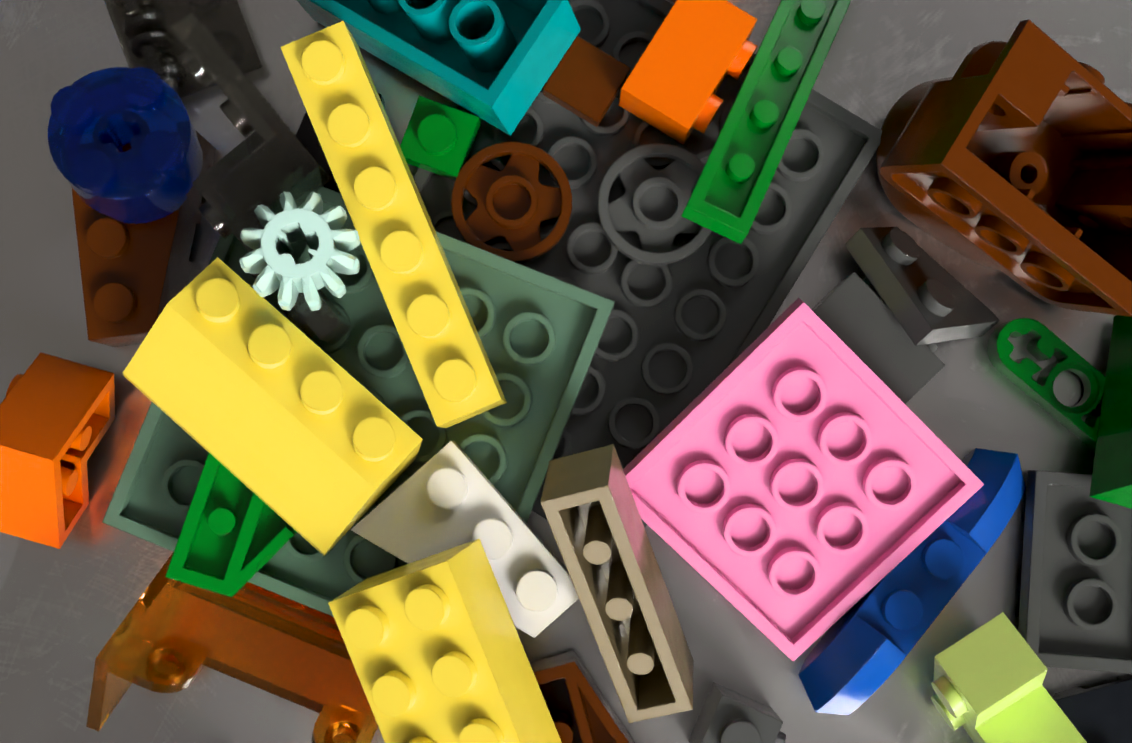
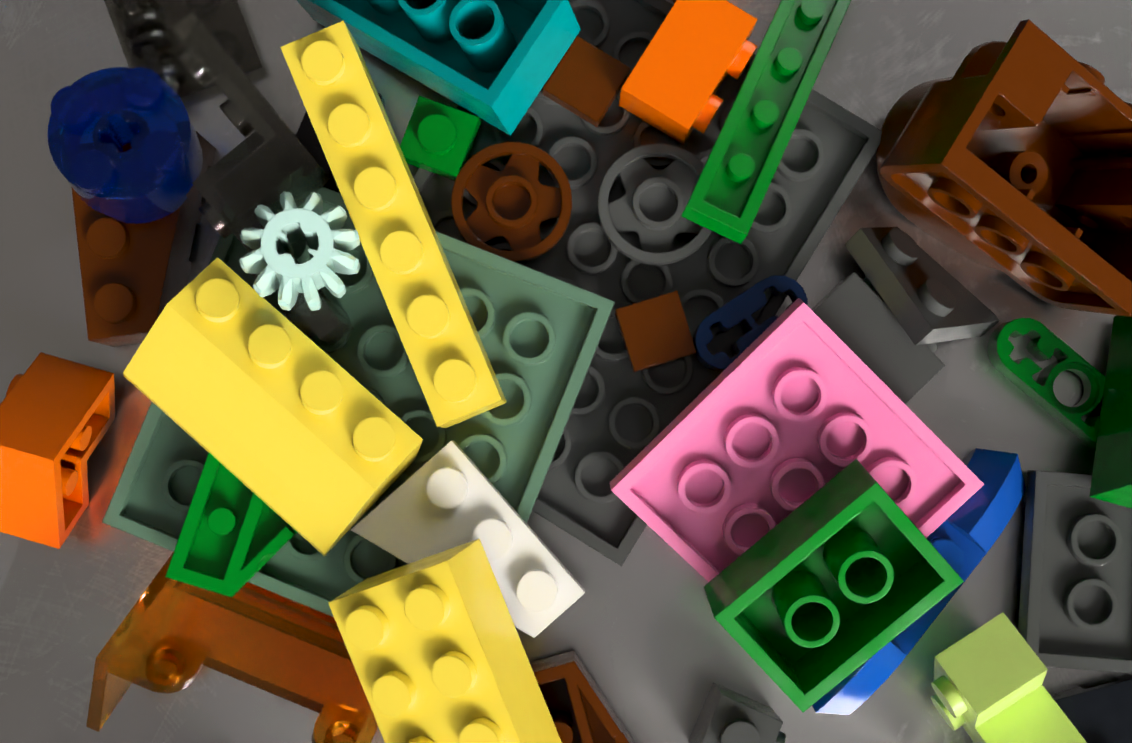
dark tan brick [540,444,694,723] -> none
none -> reddish brown tile [615,291,697,373]
none -> dark blue beam [693,275,808,371]
none -> green brick [704,459,964,712]

